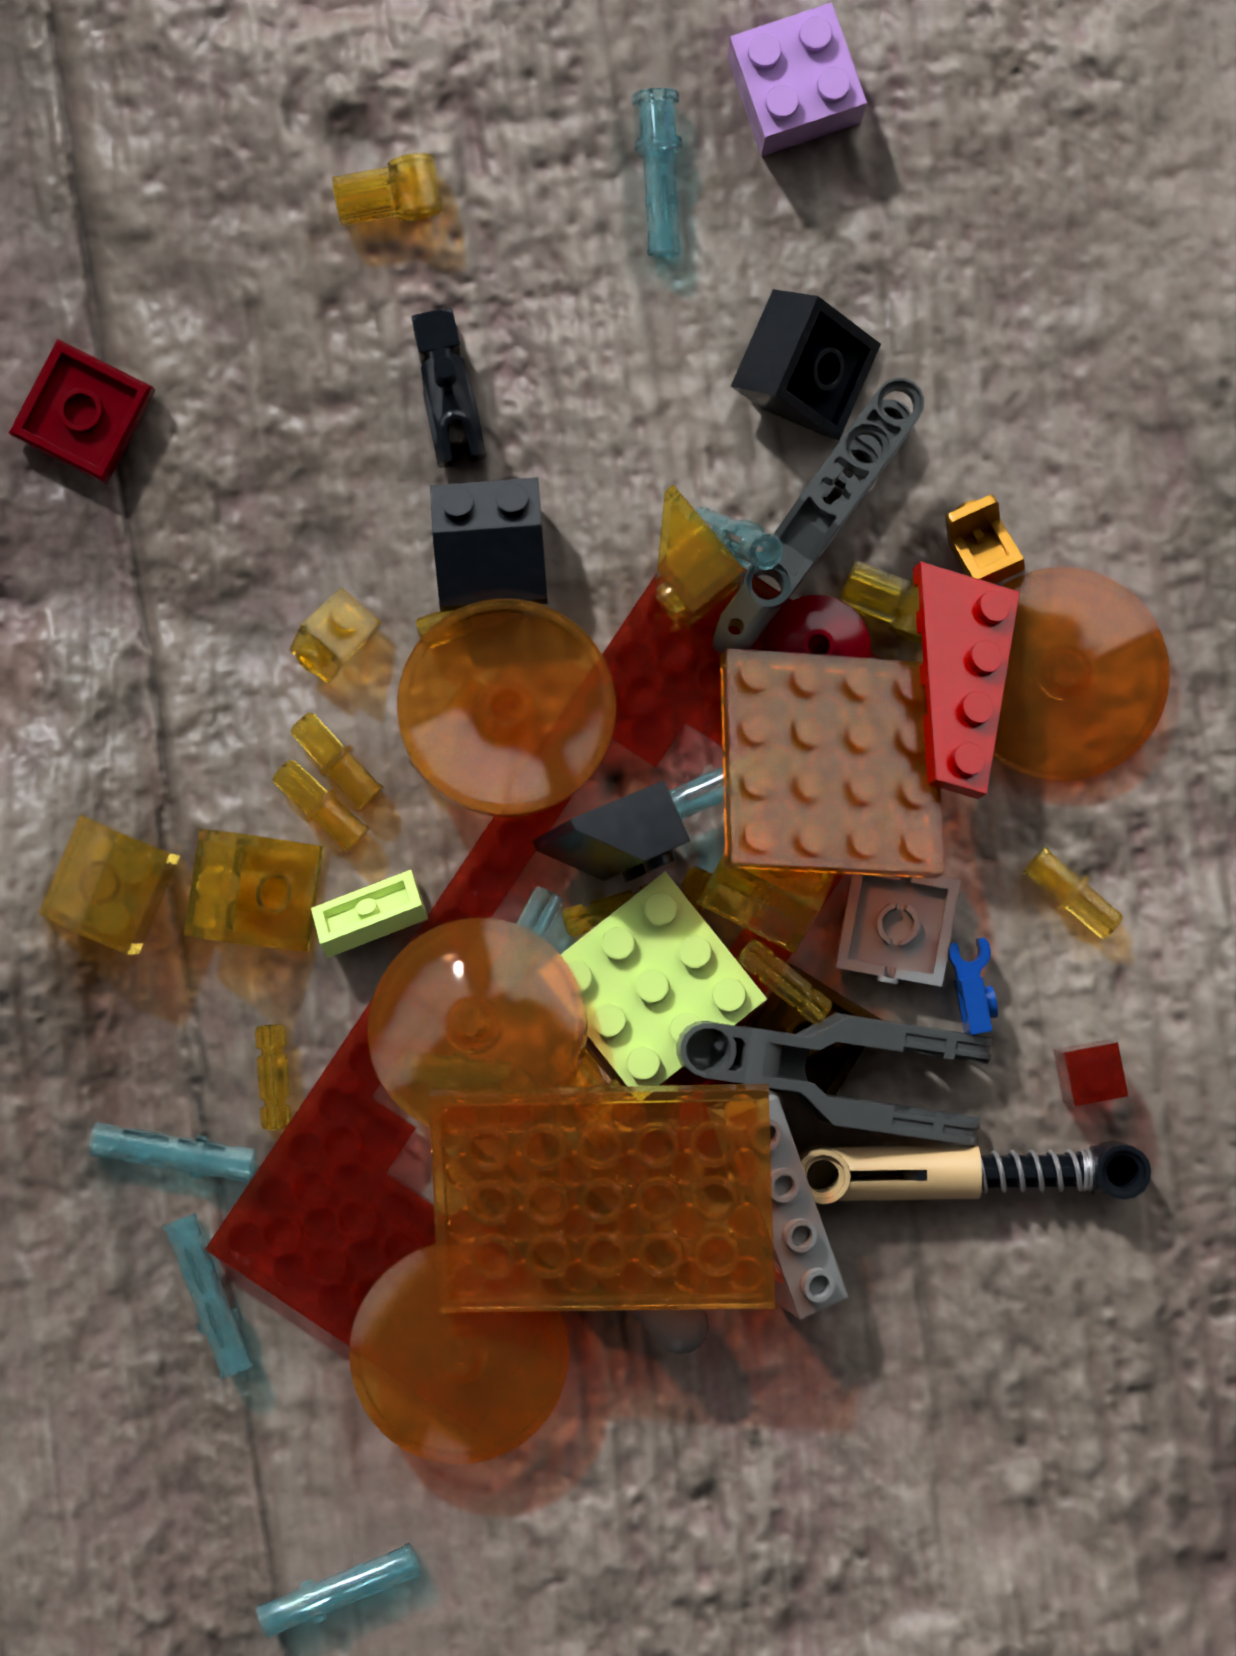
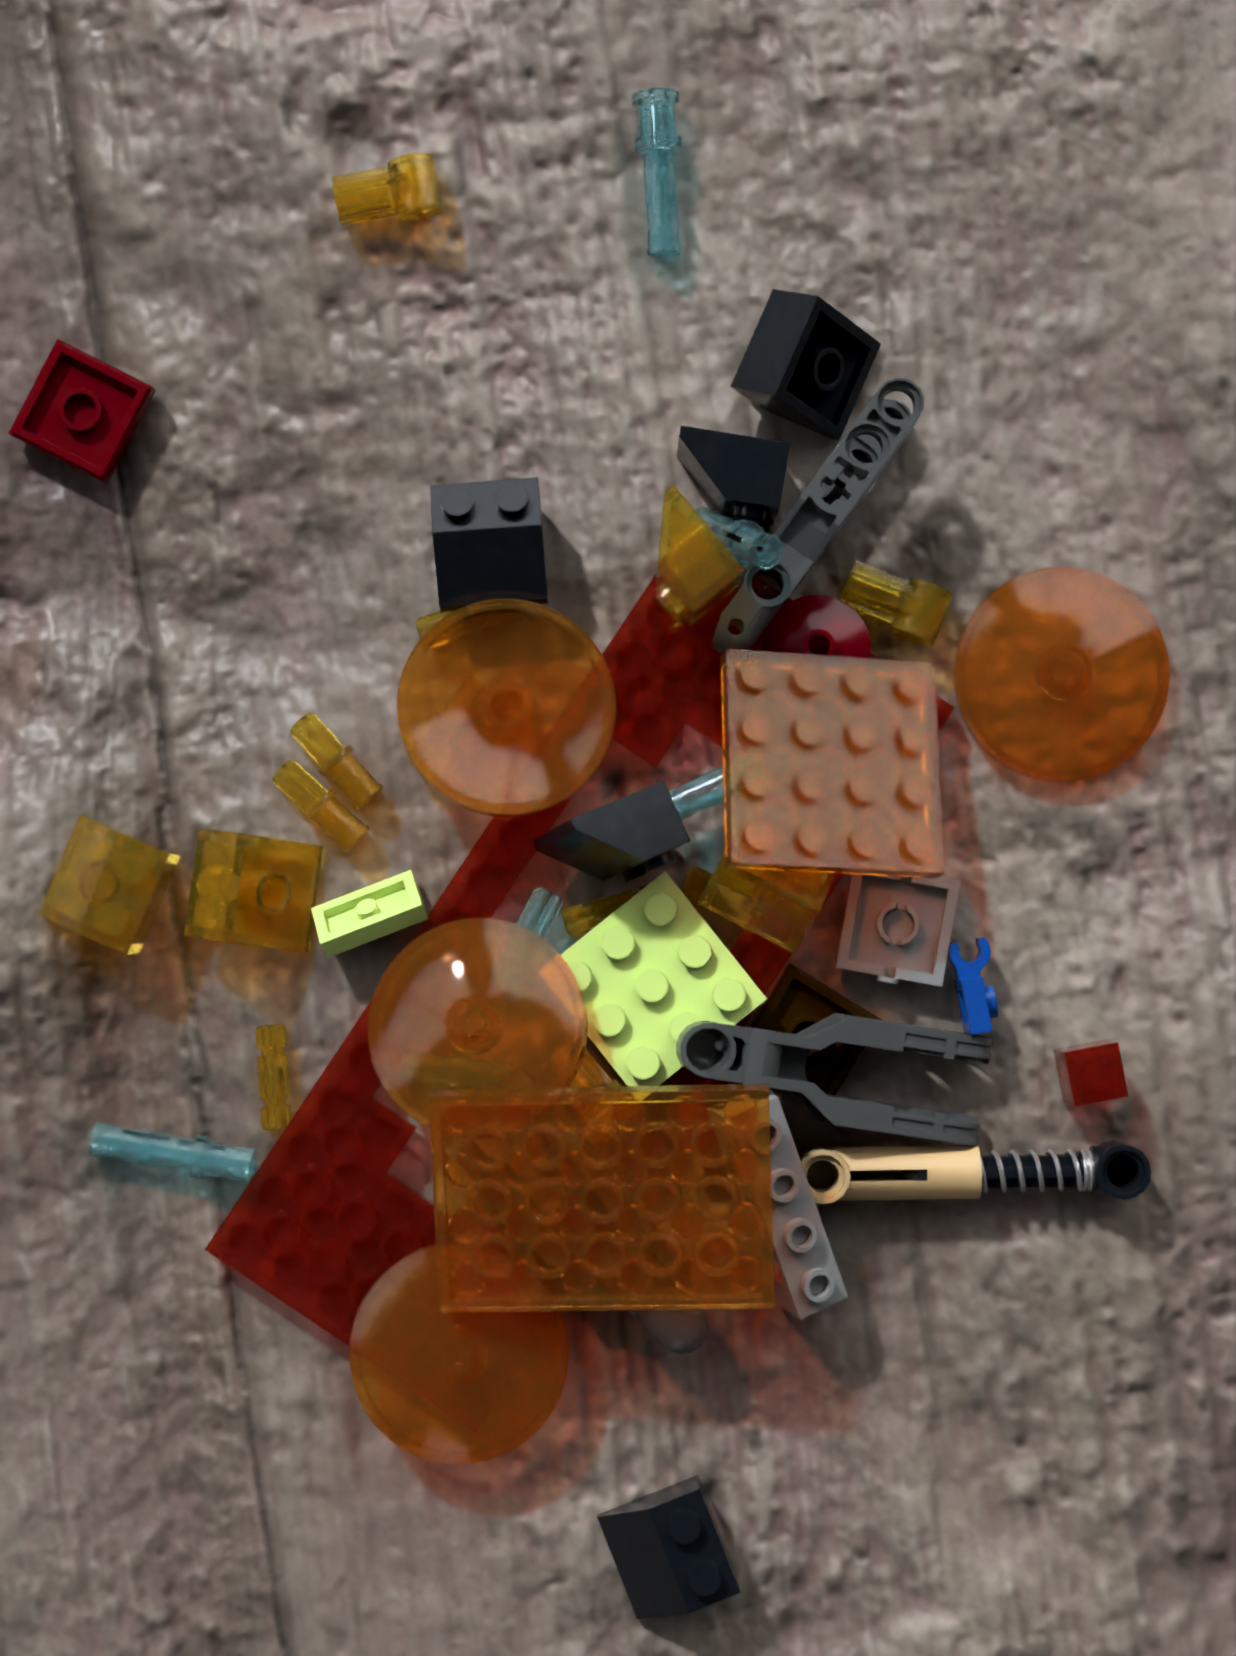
clear light blue pin [163,1213,254,1379] -> none
clear light blue pin [256,1543,422,1639] -> none
clear yellow bracket [290,587,382,683] -> none
black piece [411,308,486,468] -> none
lavender brick [727,2,867,157] -> none
clear yellow axle [738,939,832,1024] -> none
wing [912,561,1020,799] -> none
pearl gold bracket [945,494,1025,584] -> none
clear yellow axle [1023,846,1123,938] -> none
none -> black slope [597,1475,740,1619]
none -> black slope [677,425,790,531]

